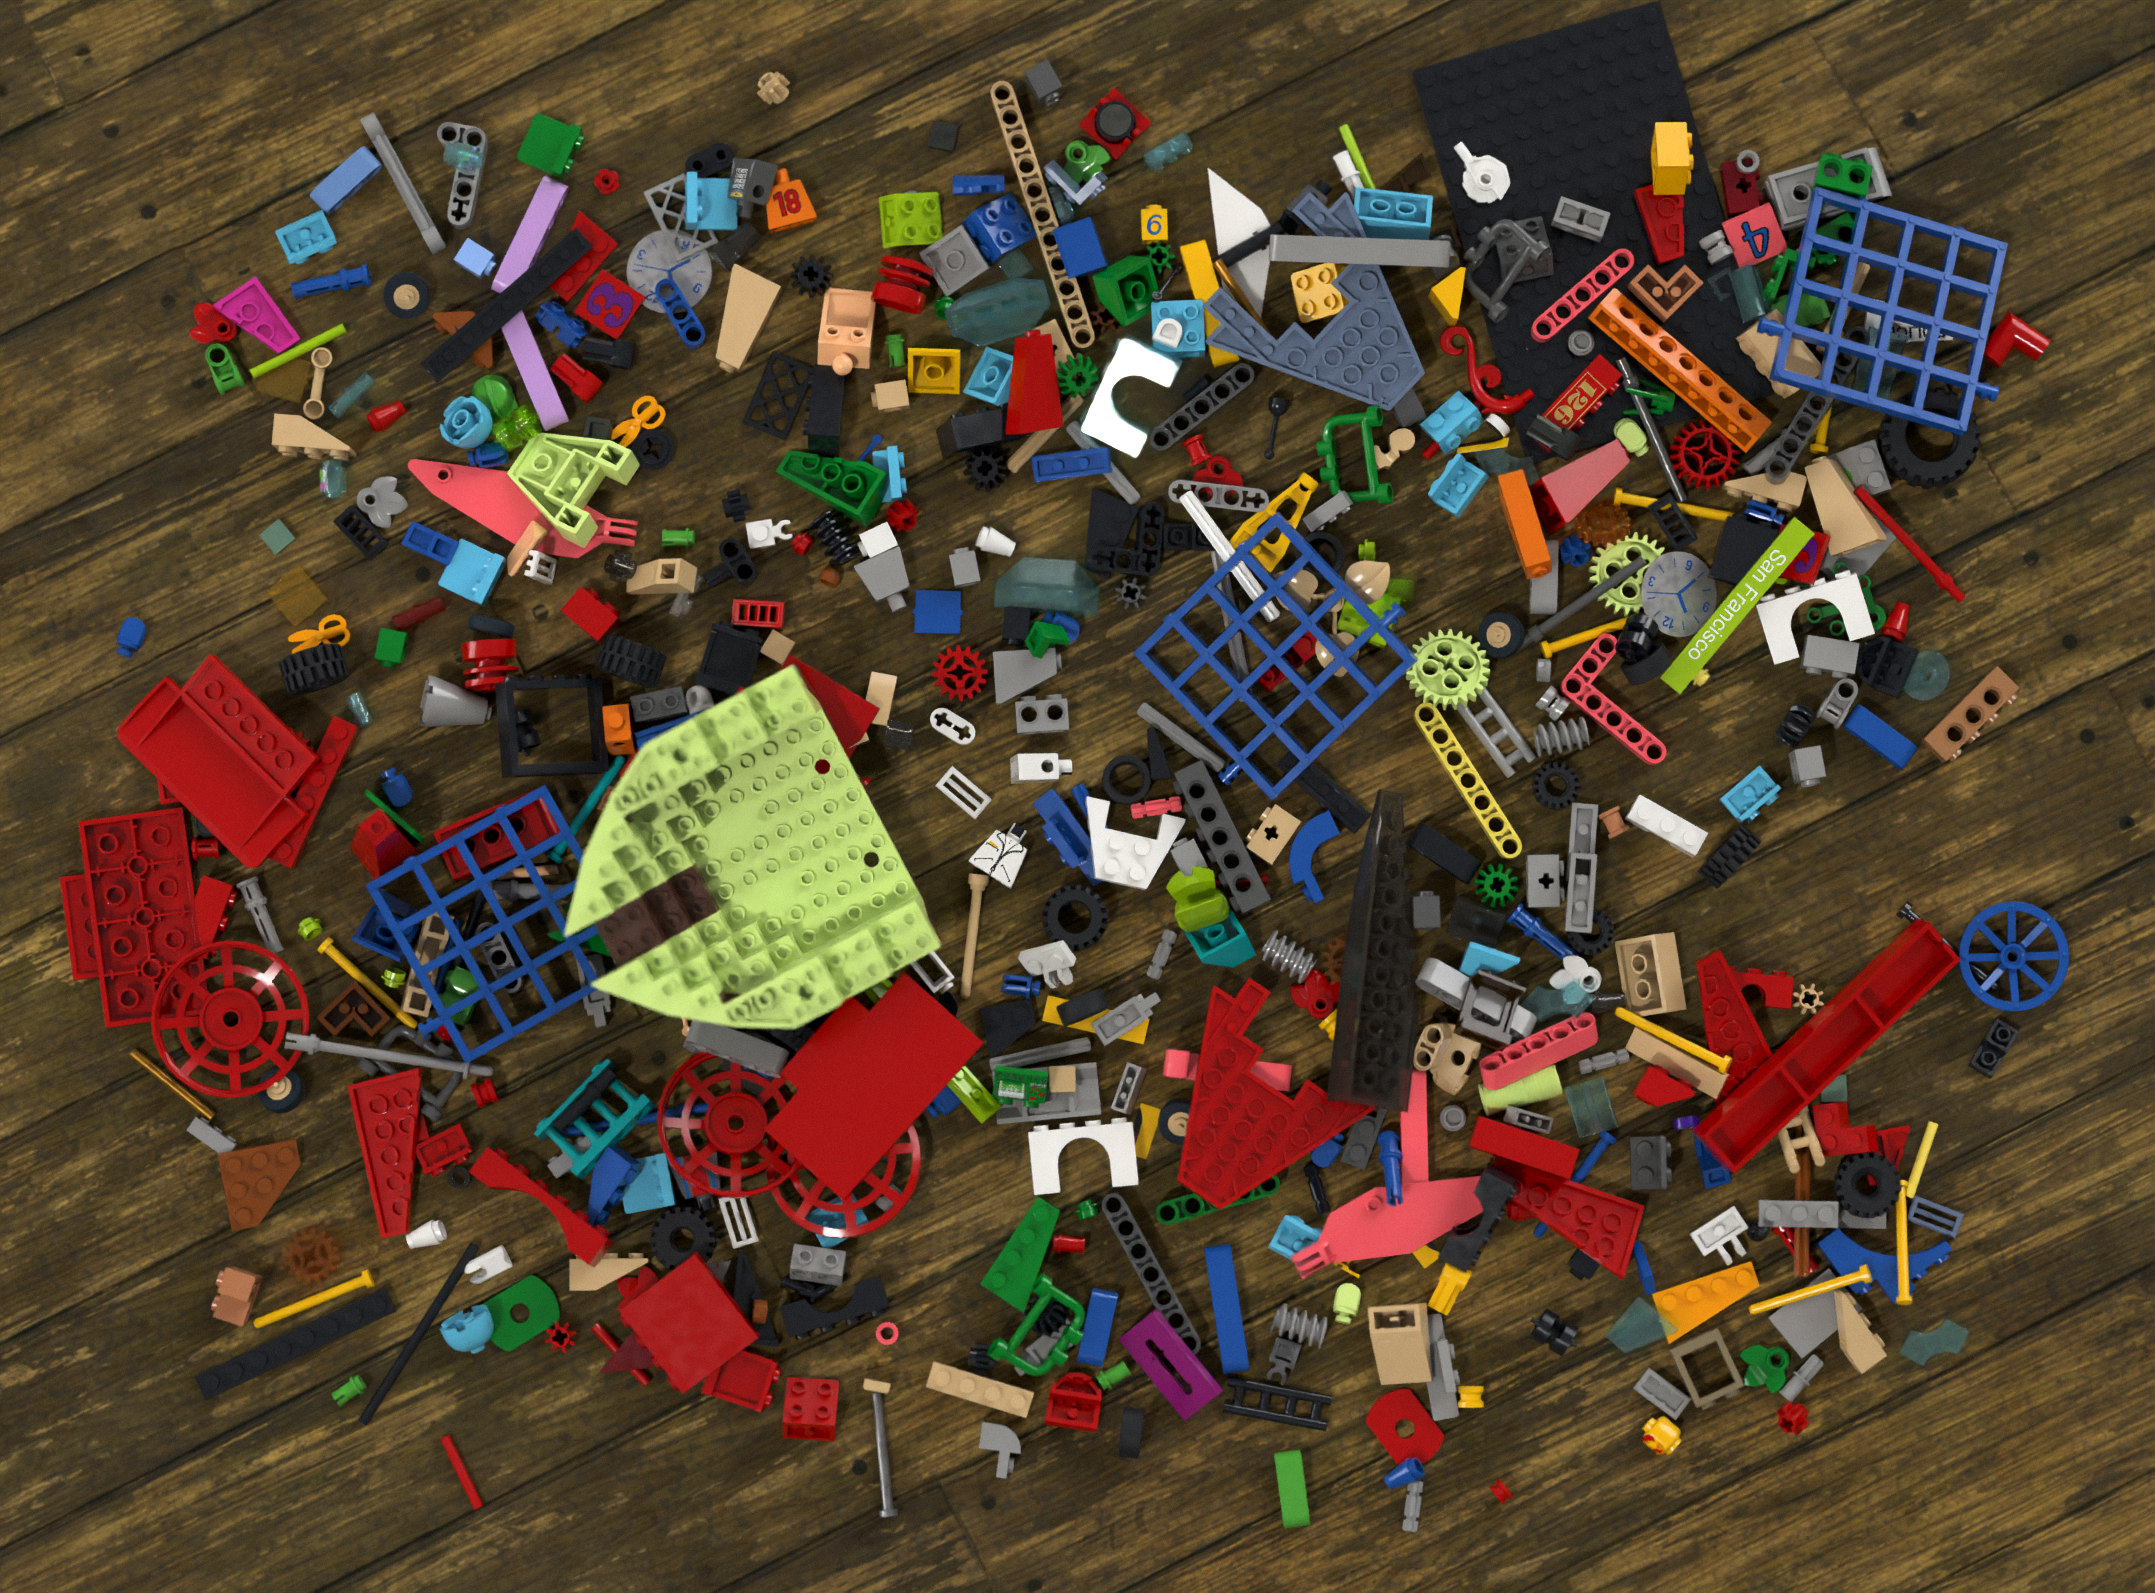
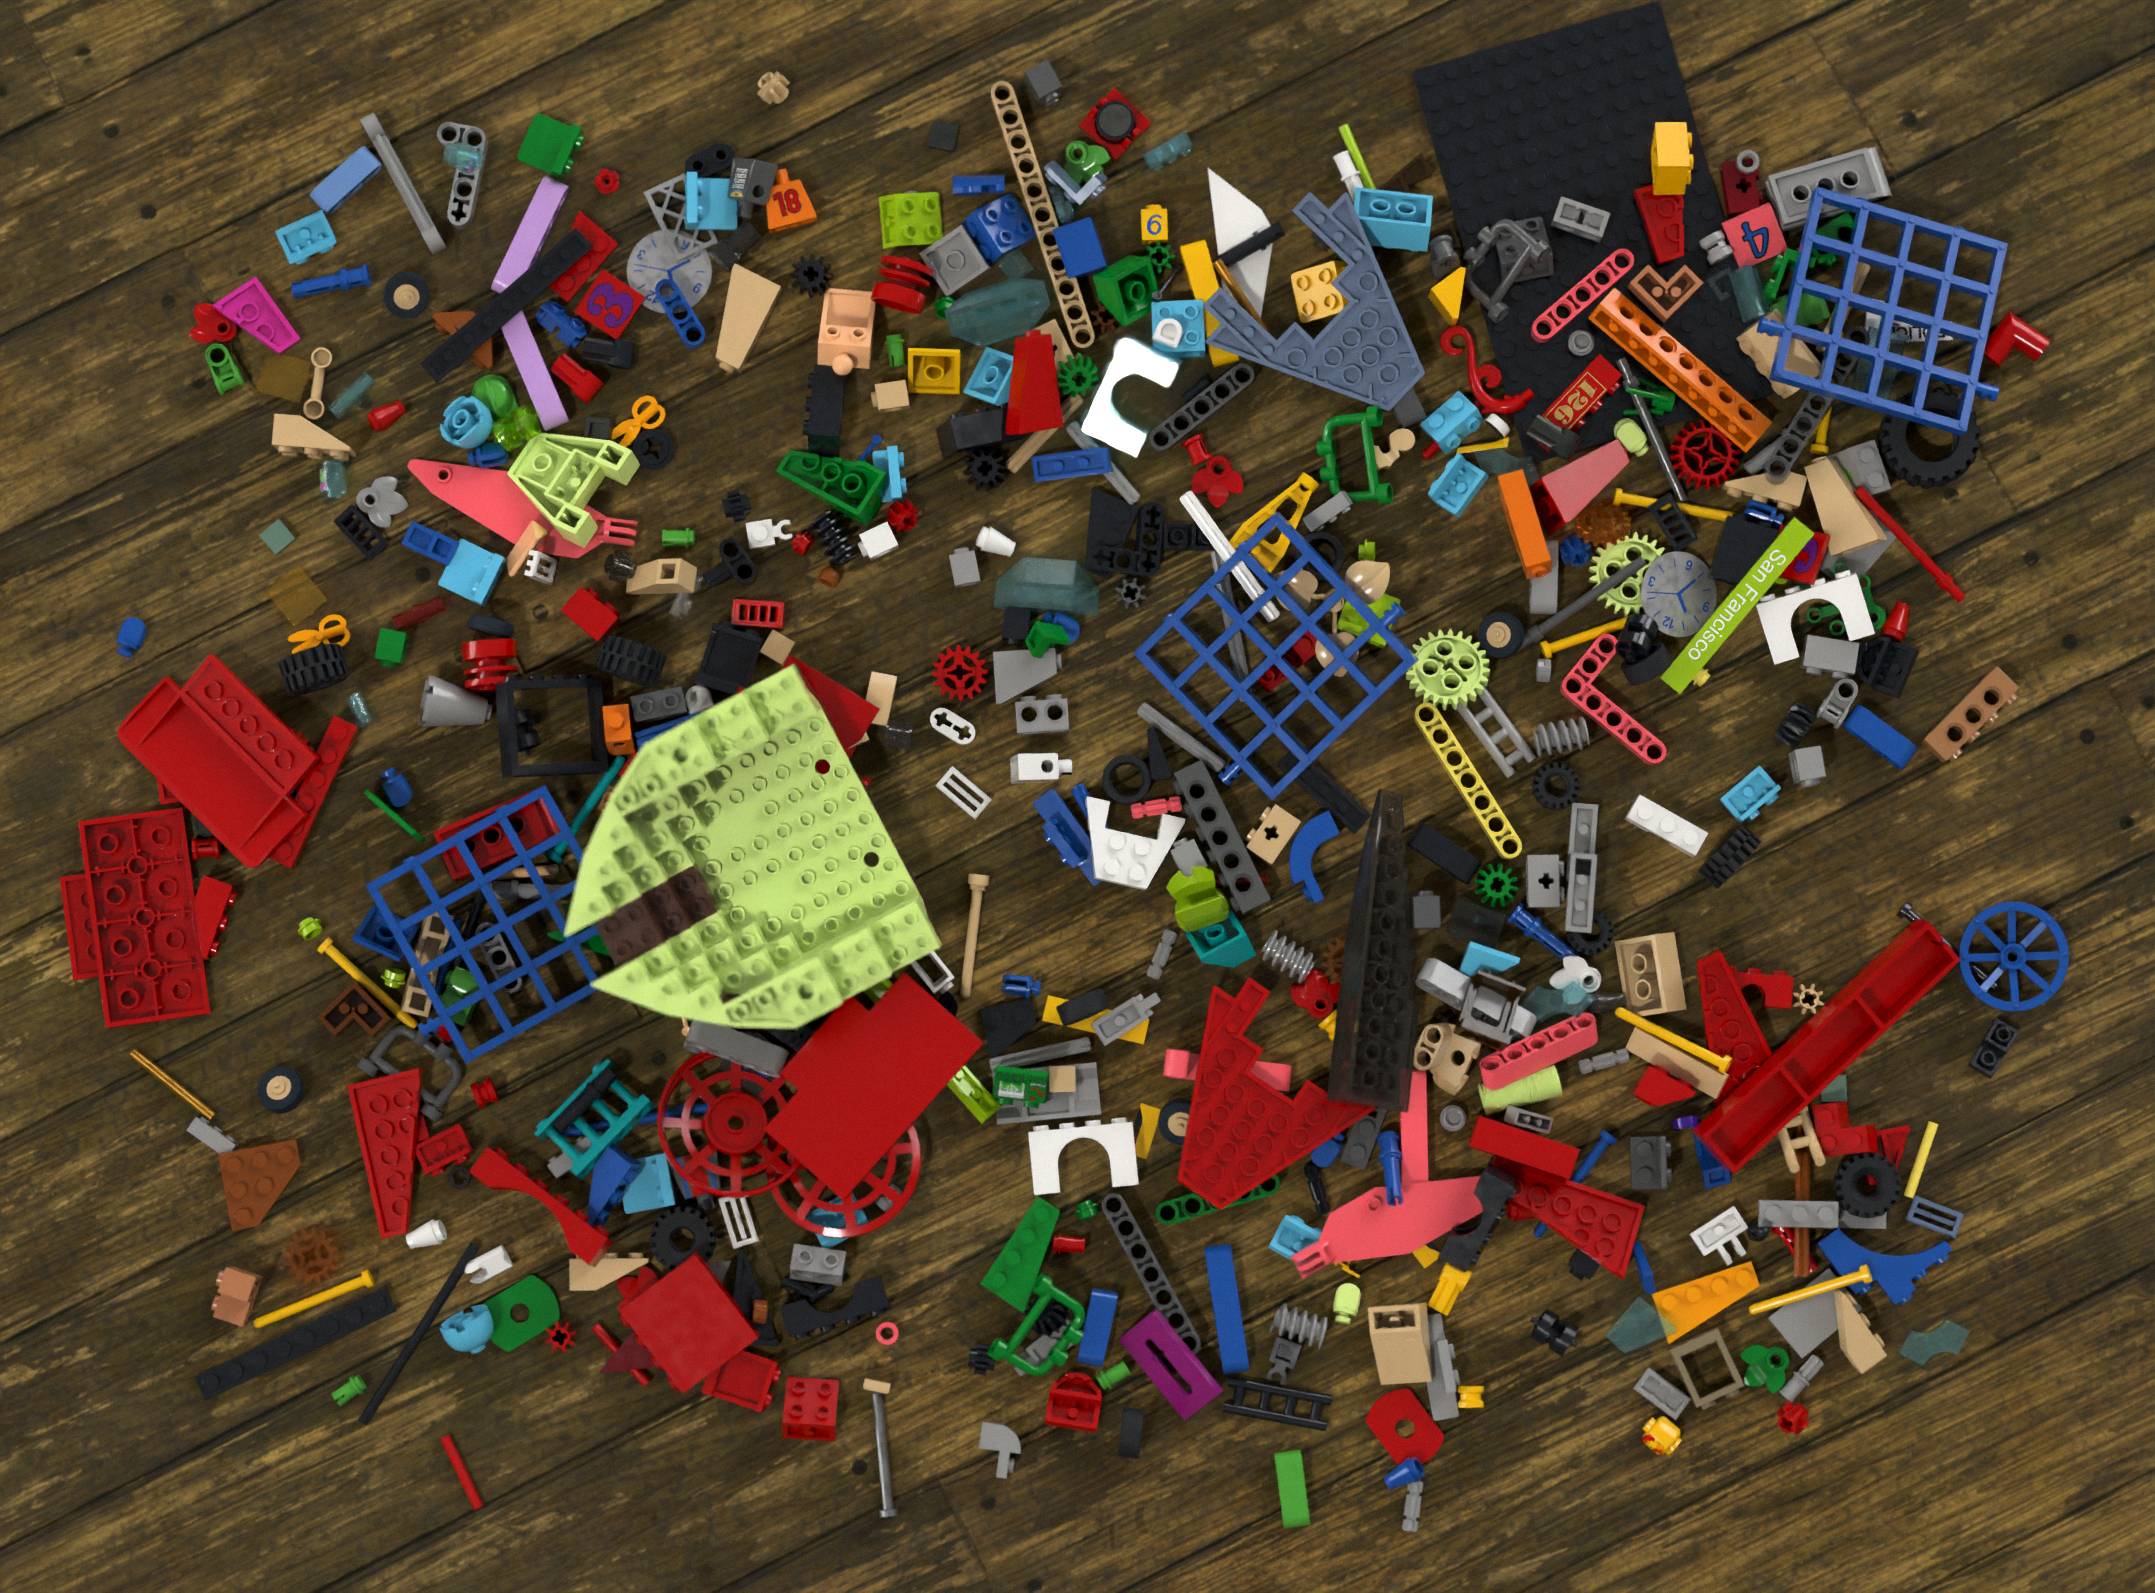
red dish [151,941,310,1098] -> none
light grey pin [236,876,284,954] -> none
lime bar [249,324,347,379] -> none
light grey bar [285,1032,494,1080] -> none
red slope [349,809,421,888] -> none
dark blue beam [372,888,419,918] -> none
light blue brick [454,238,497,280] -> none
light grey hinge [576,954,611,1028] -> none
black window [742,351,814,440] -> none
light grey torso [854,546,910,612] -> none
blue piece [913,590,963,634] -> none
blue arm [926,1085,962,1119] -> none
tan arch [926,1361,1034,1418] -> none
white torso [969,823,1028,889] -> none
white hinge [1018,940,1076,989] -> none
black tyre [1042,885,1107,951] -> none
light grey piece [1111,1062,1147,1115] -> none
light grey beam [1168,480,1269,512] -> none
black hinge [1264,397,1290,460] -> none
light grey beam [1269,235,1450,267] -> none
black torso [1278,180,1332,236] -> none
clear neon green slope [1384,578,1414,603] -> none
white piece [1454,142,1510,204] -> none
red bush [1489,1479,1513,1505] -> none
light grey wheel [1535,685,1572,721] -> none
clear light blue panel [1565,1077,1618,1138] -> none
nougat bush [1598,805,1630,839] -> none
green brick [1812,153,1873,198] -> none
yellow bar [1896,1180,1912,1305] -> none
clear light blue dish [1904,650,1950,701] -> none

